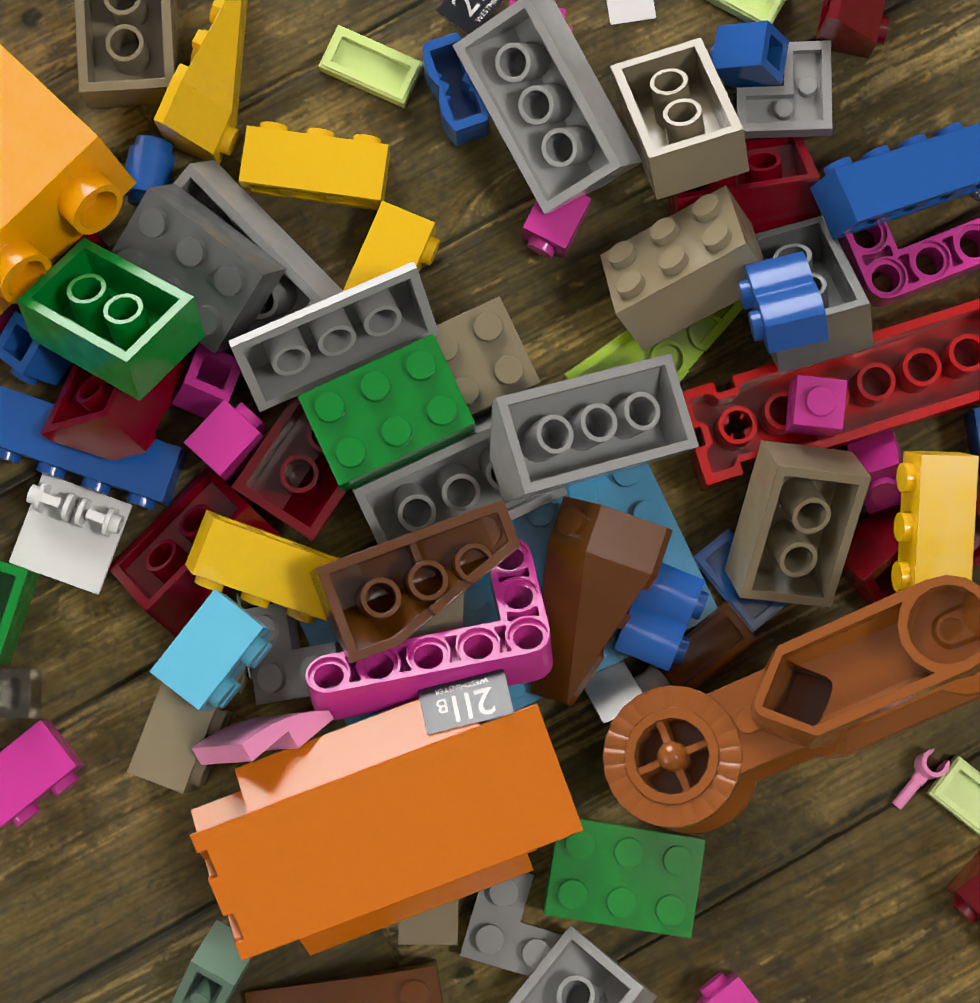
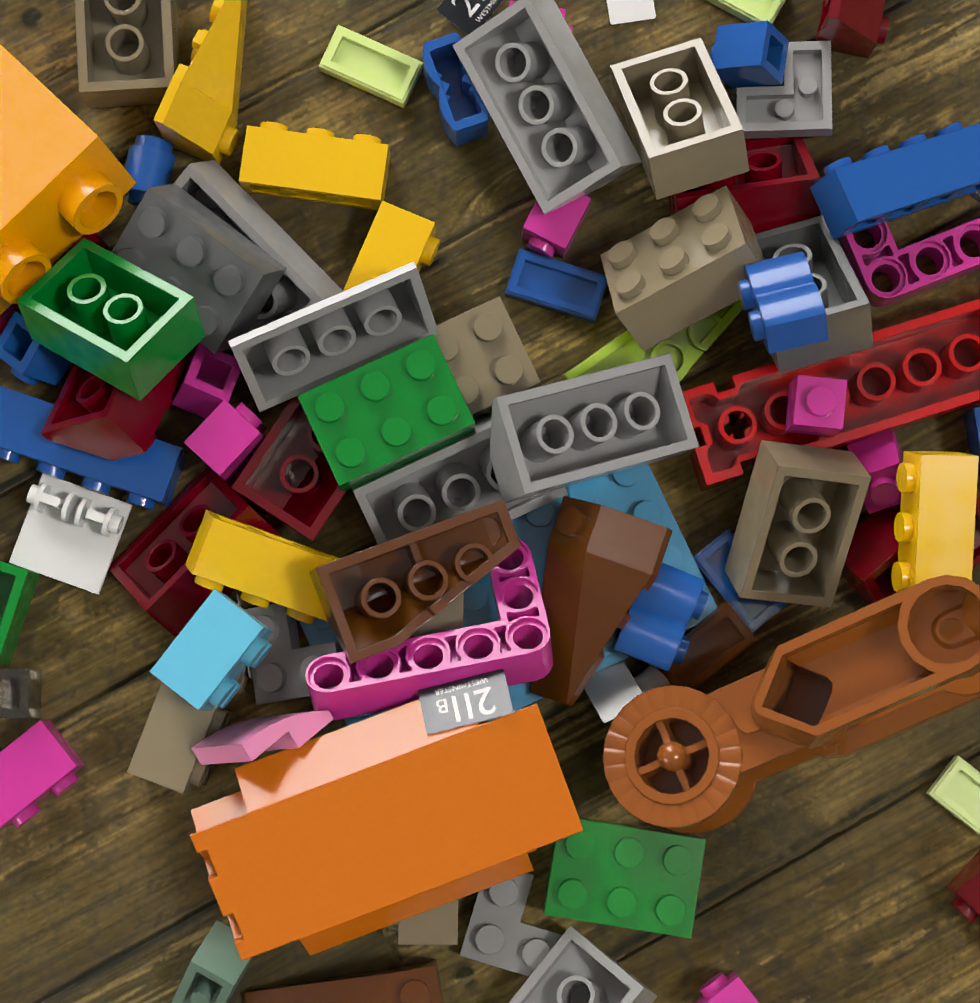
bright pink hand [892,748,950,810] -> none
none -> blue tile [505,248,607,324]

